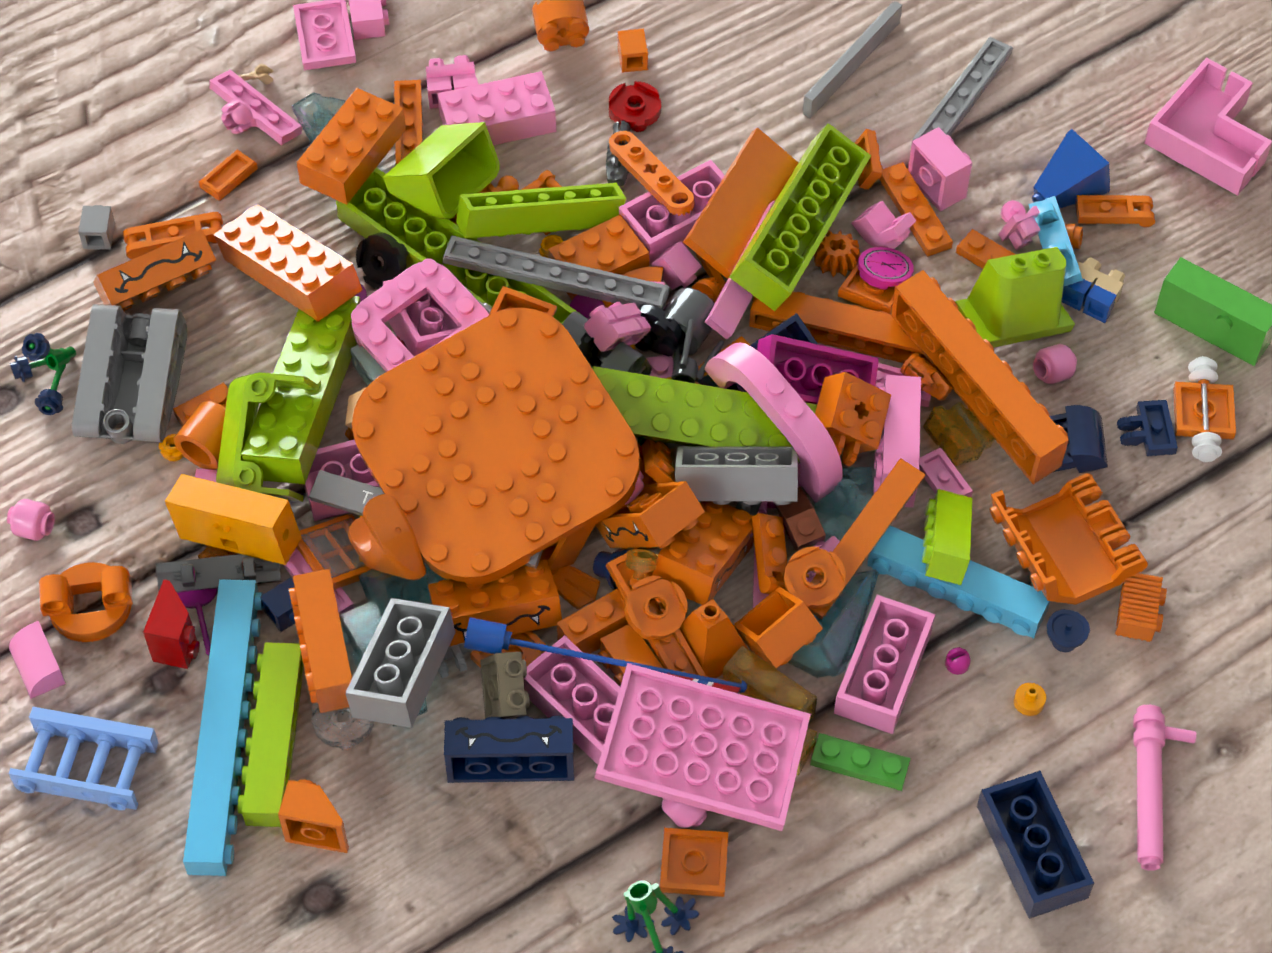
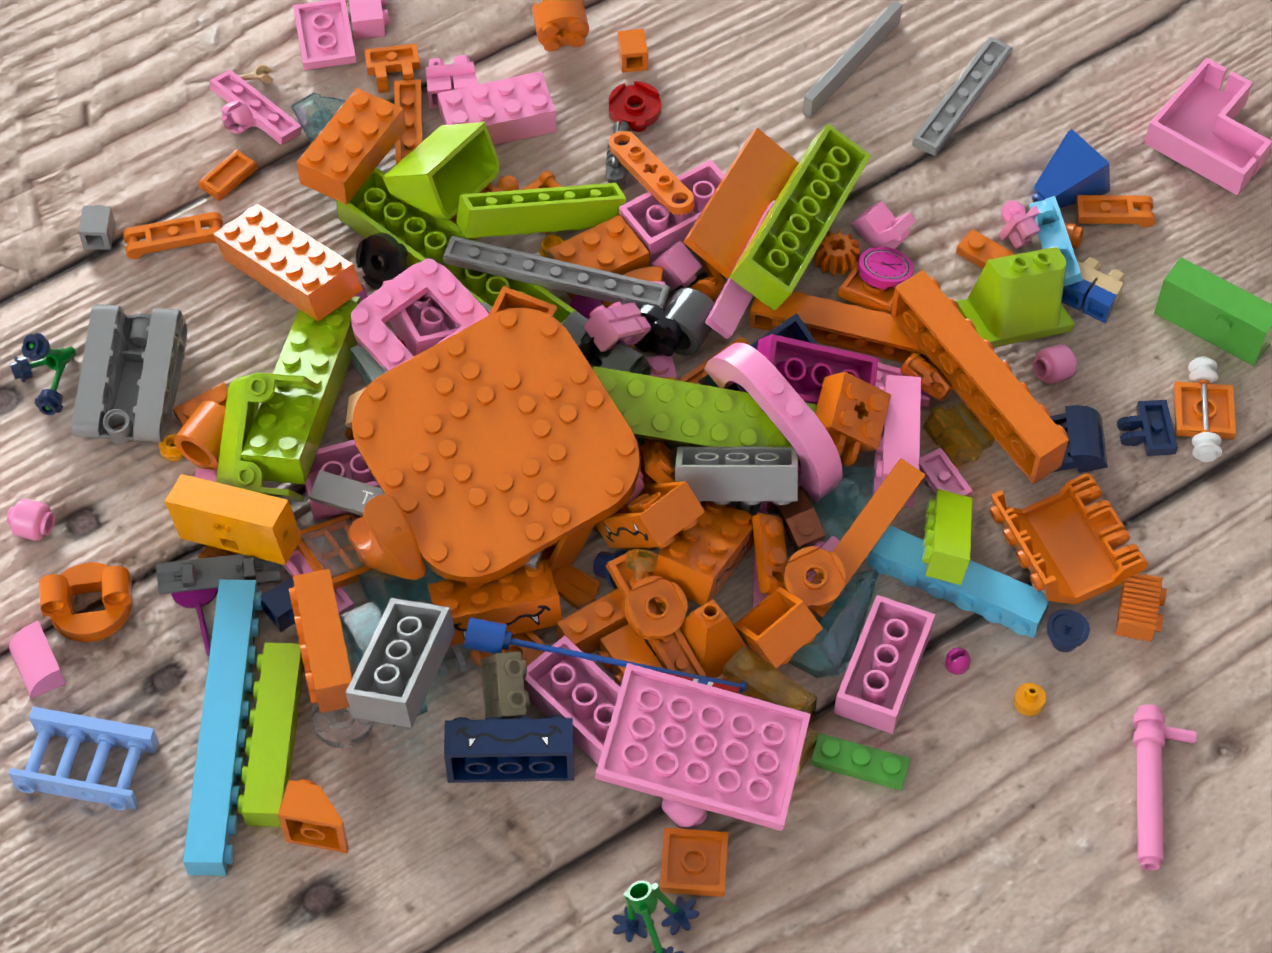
orange brick [93,229,216,311] -> none
red slope [143,579,200,669] -> none
dark grey plant [671,319,724,383] -> none
orange plate [855,129,883,190] -> none
orange plate [879,162,953,257] -> none
bright pink brick [908,127,972,212] -> none
dark blue brick [977,771,1094,919] -> none
none -> orange plate [364,43,420,93]

